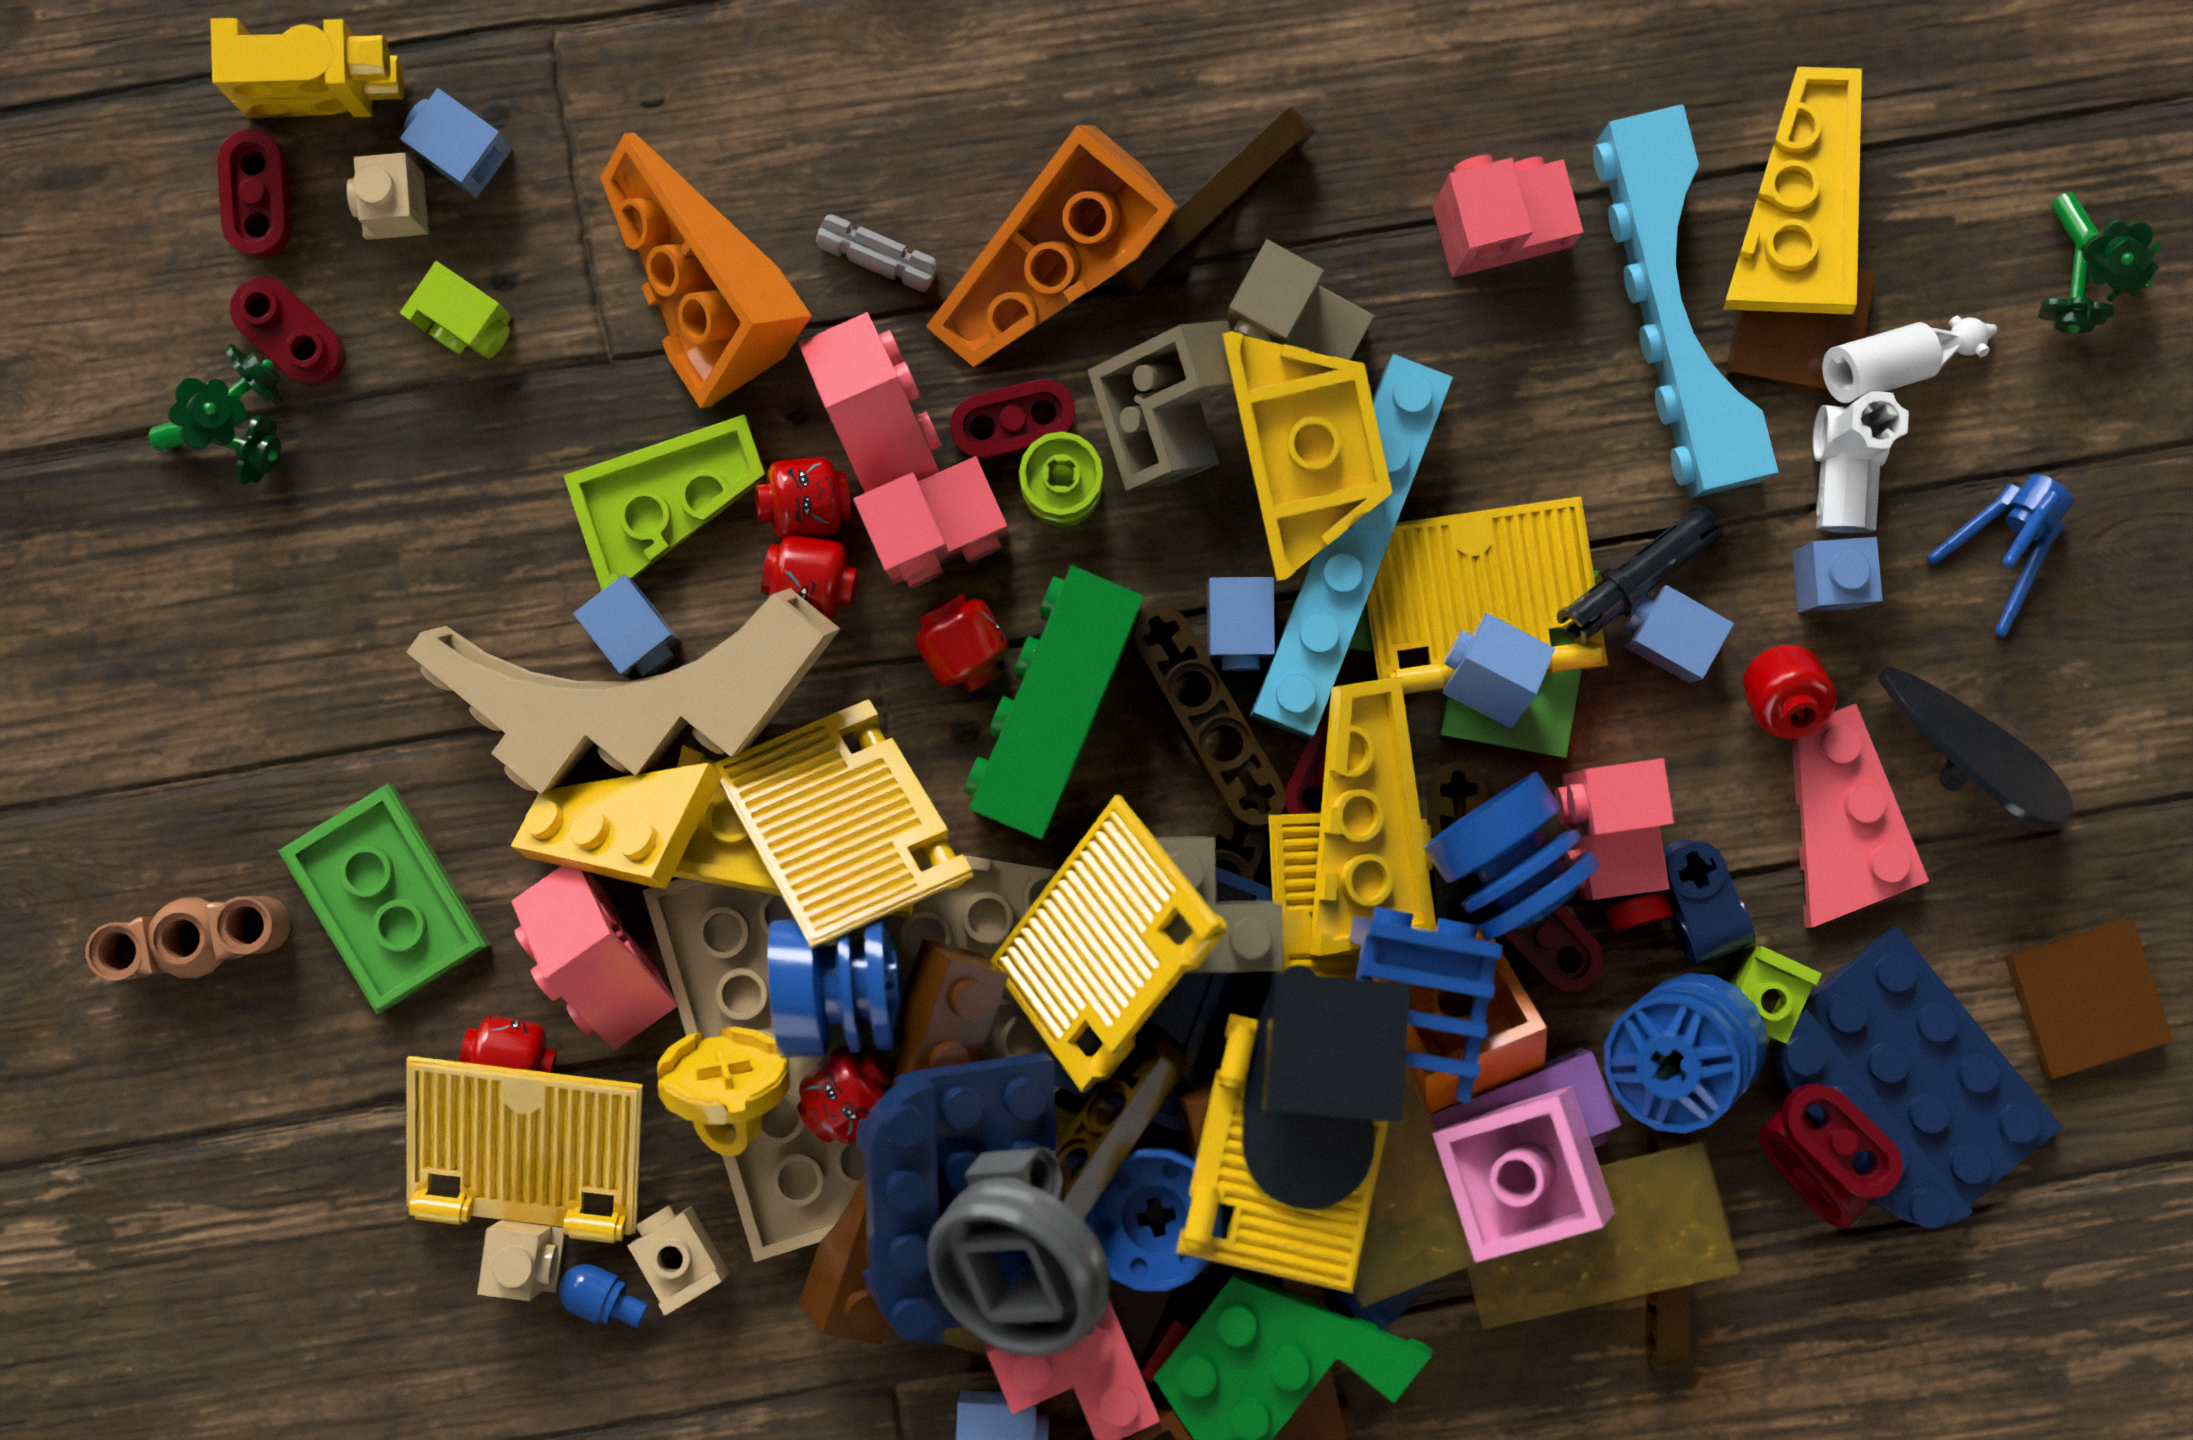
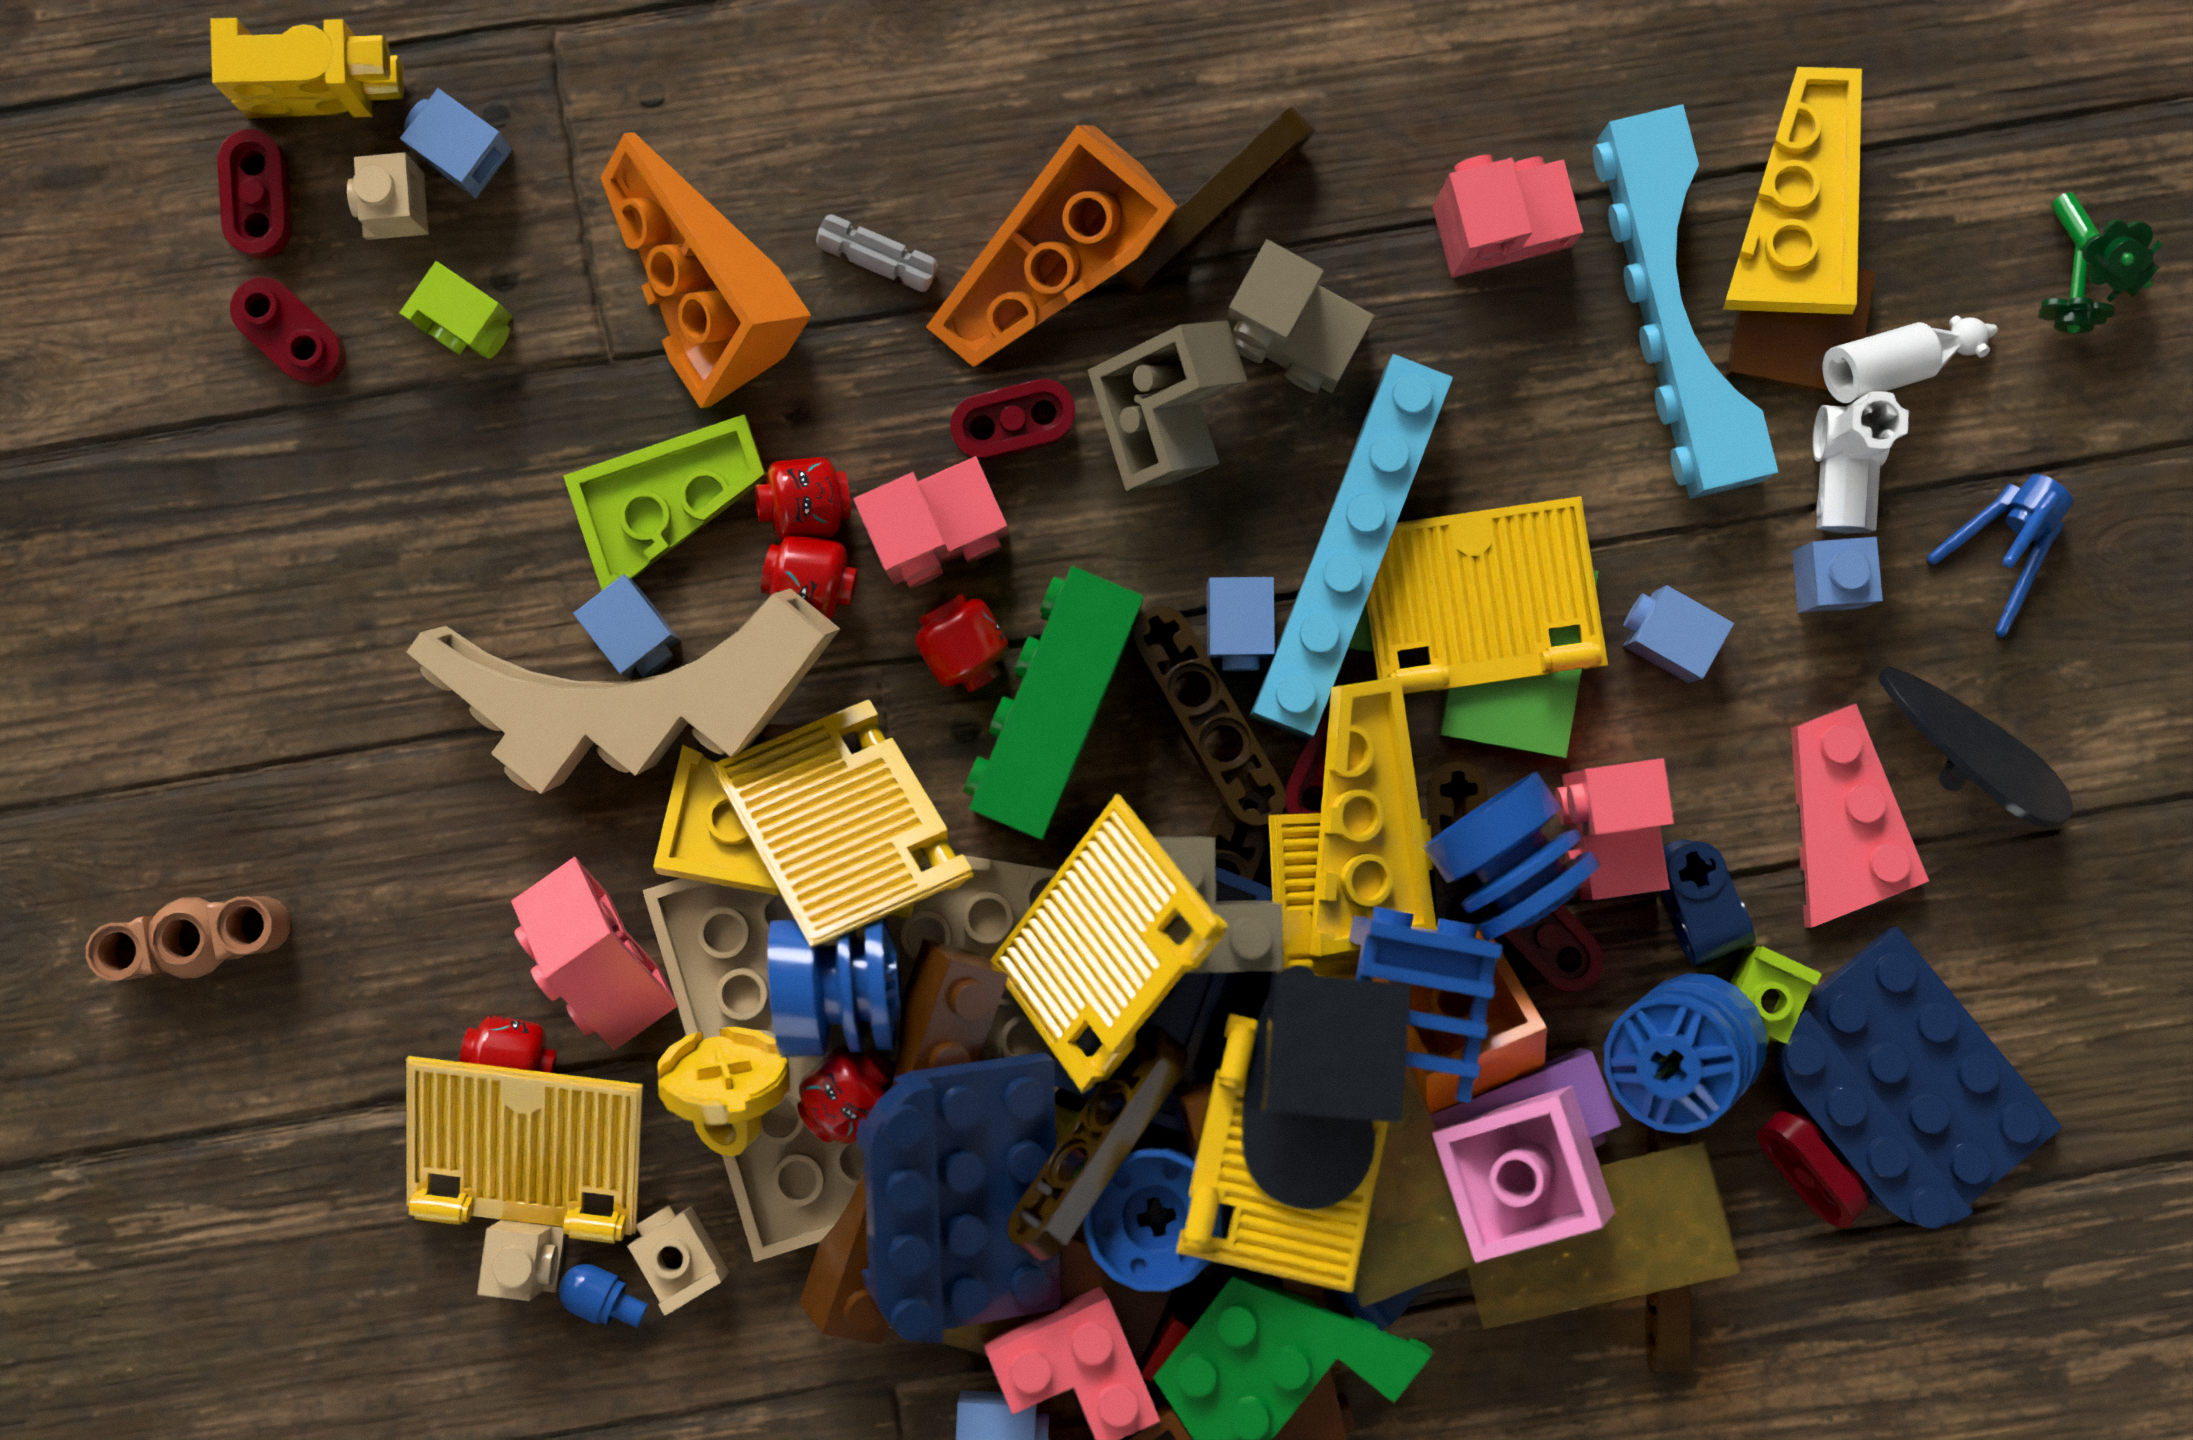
dark green plant [149,344,283,484] -> none
bright green tile [278,783,491,1014] -> none
yellow wing [511,763,723,890] -> none
coral brick [798,312,942,493] -> none
dark grey piece [927,1148,1110,1356] -> none
lime wheel [1019,432,1103,527] -> none
yellow wing [1222,331,1393,581] -> none
medium blue brick [1443,612,1556,729] -> none
black pin [1557,505,1723,645] -> none
red tile [1605,892,1674,932] -> none
red head [1742,645,1837,739] -> none
dark red plate [1781,1084,1903,1198] -> none
reddish brown tile [2004,919,2174,1080] -> none

